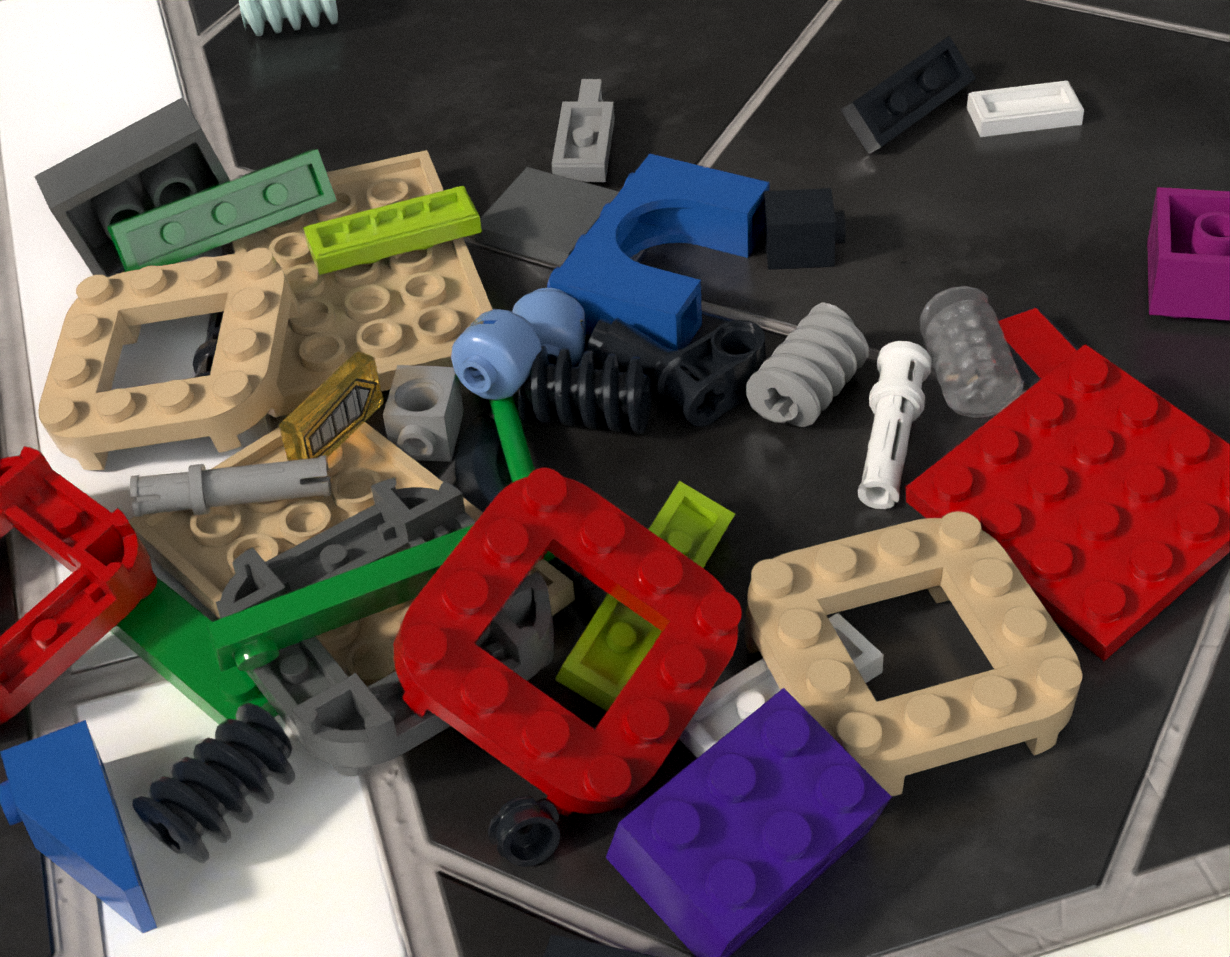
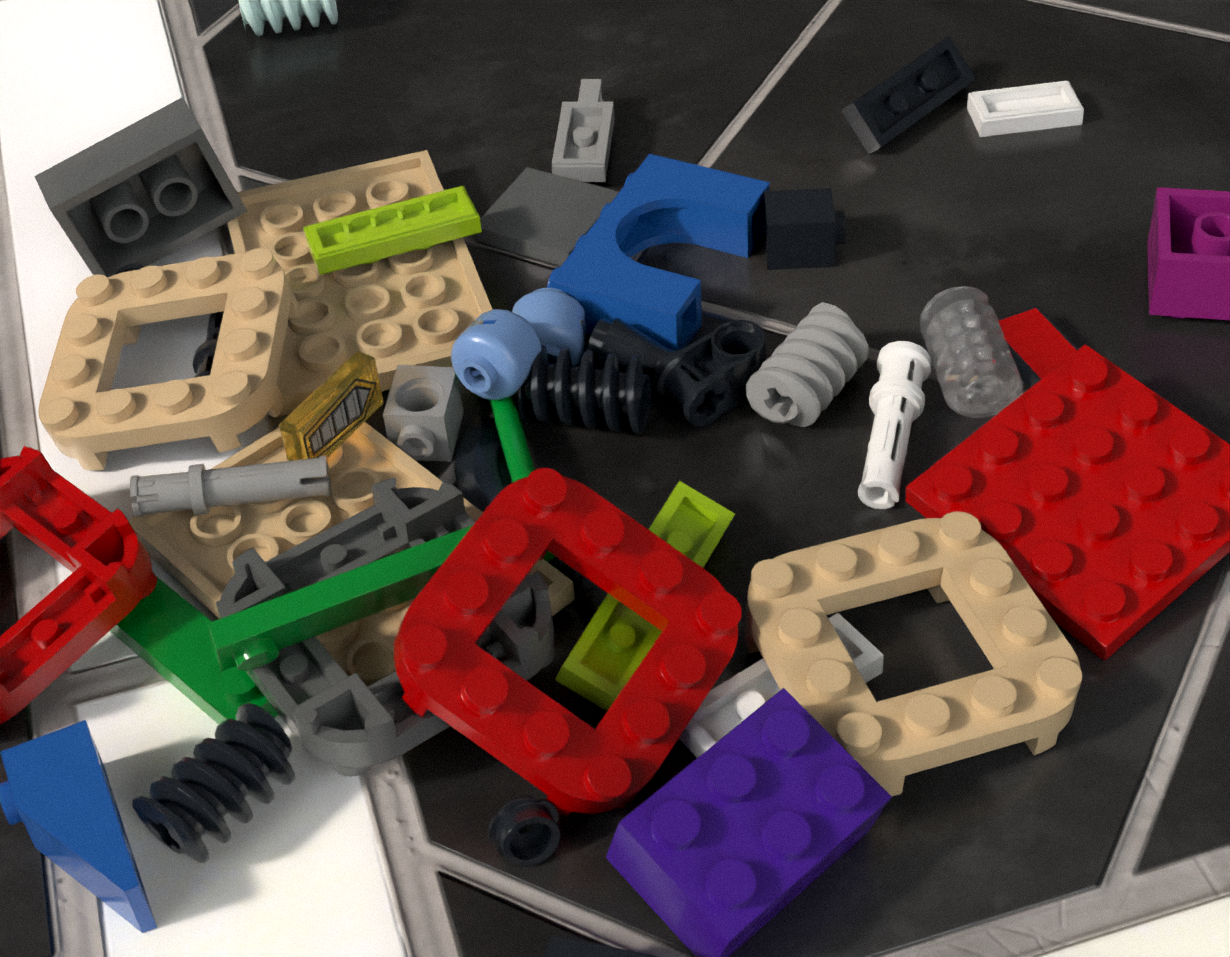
green plate [107,149,337,272] -> none

